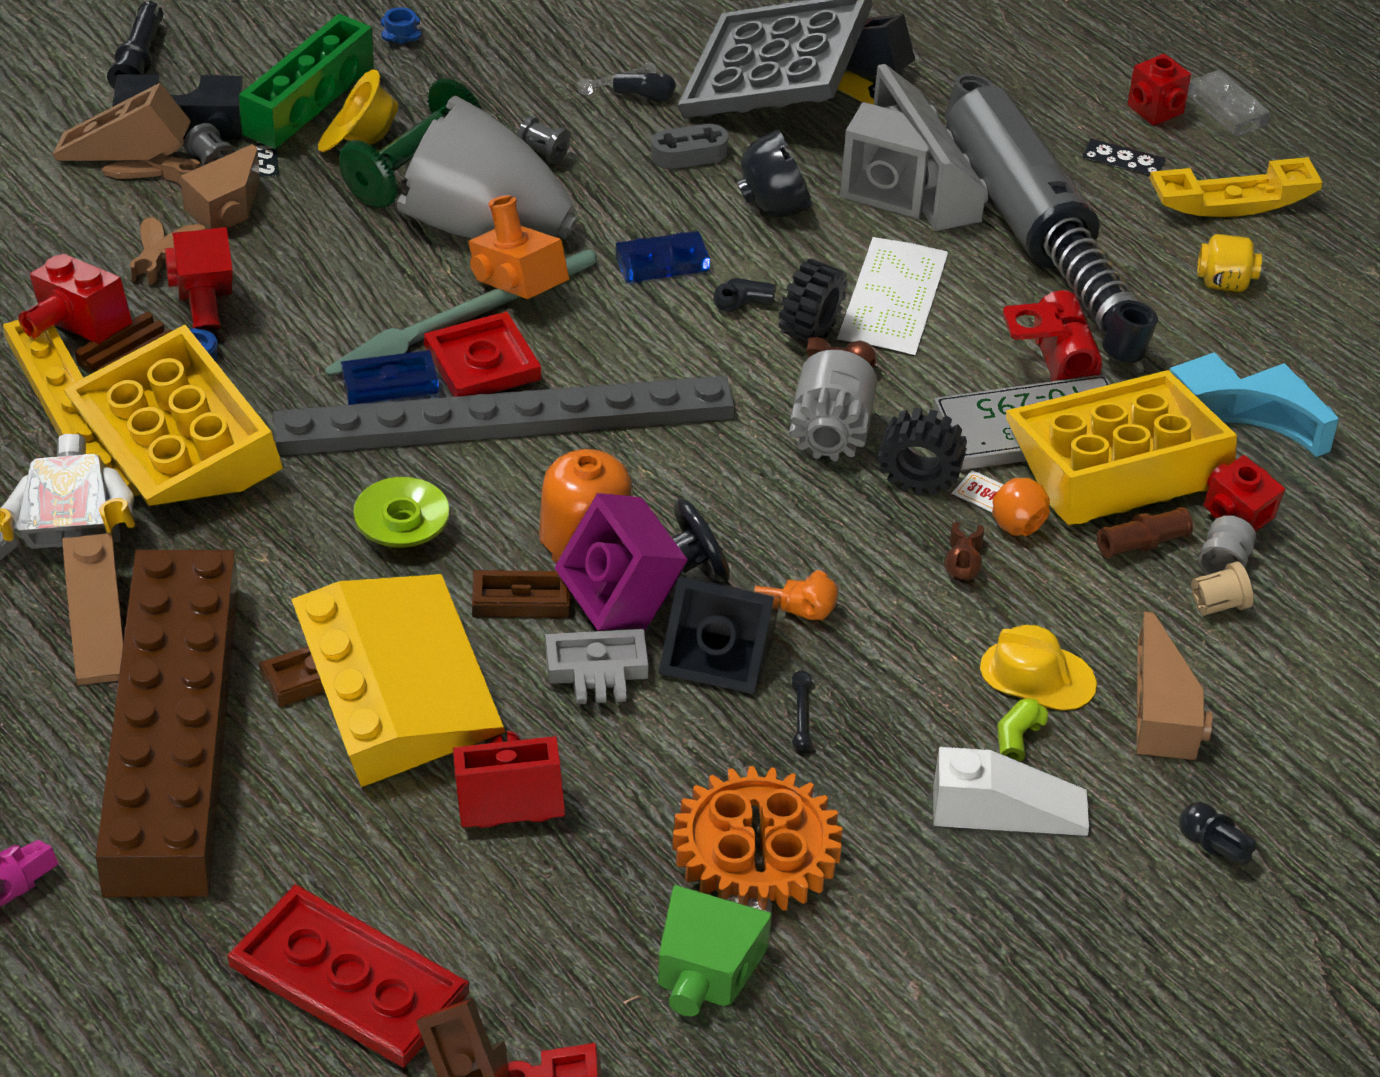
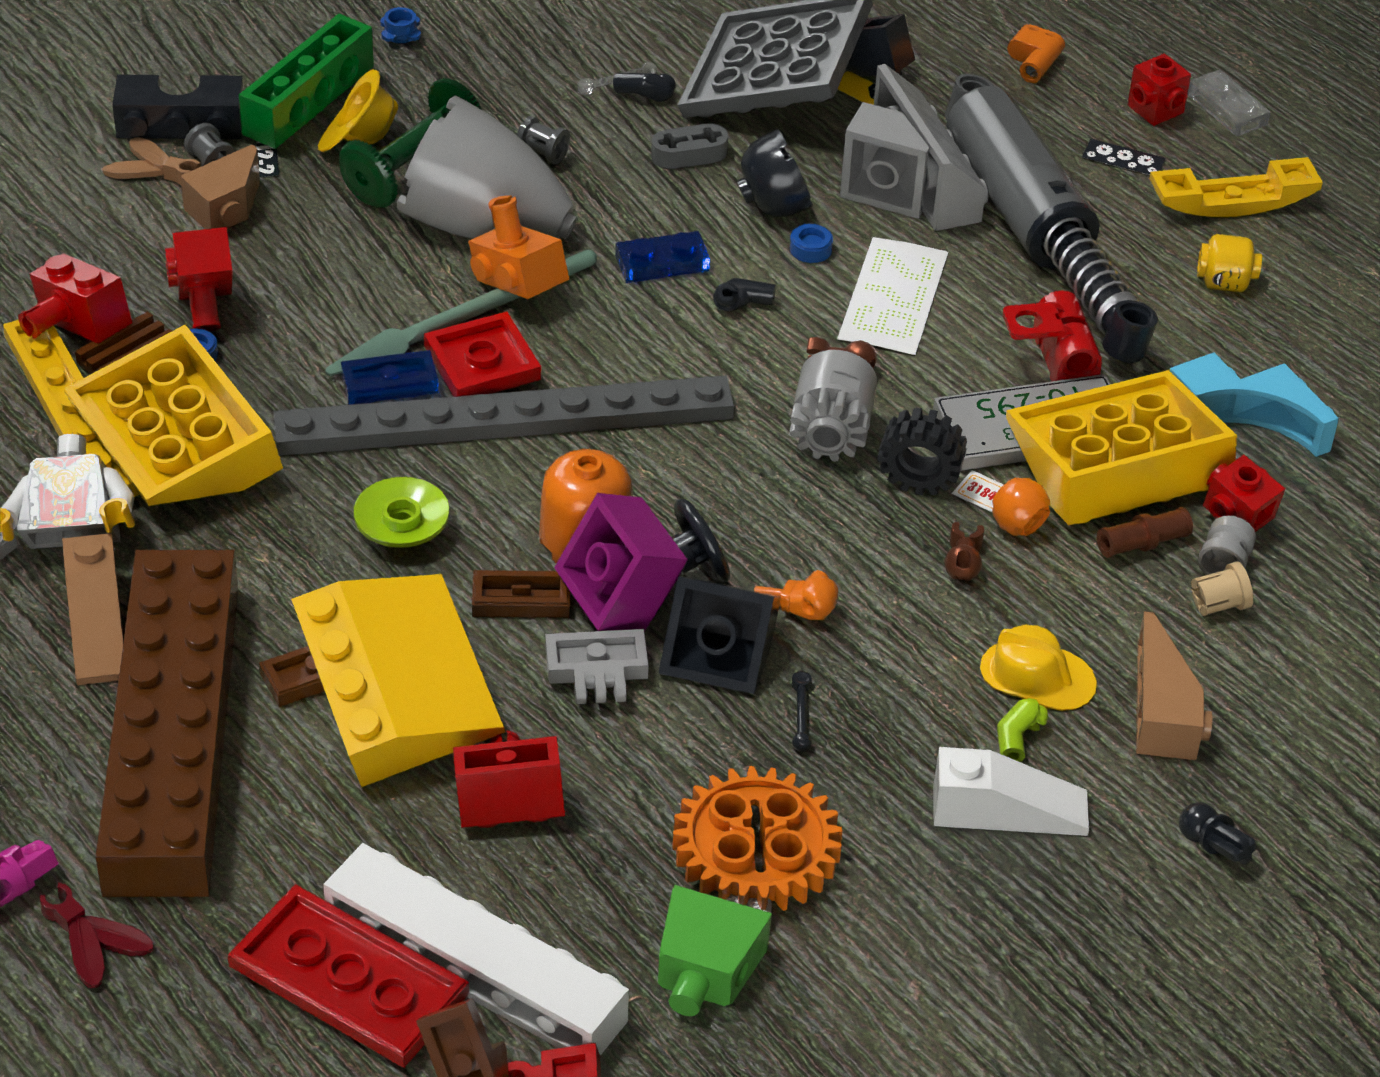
medium nougat slope [52,83,191,161] -> none
black pin [107,1,164,90] -> none
medium nougat piece [130,217,205,285] -> none
black tyre [779,258,848,343] -> none
none -> dark red piece [40,883,153,989]
none -> white brick [323,843,629,1055]
none -> blue tile [790,224,833,263]
none -> orange piece [1007,24,1065,83]

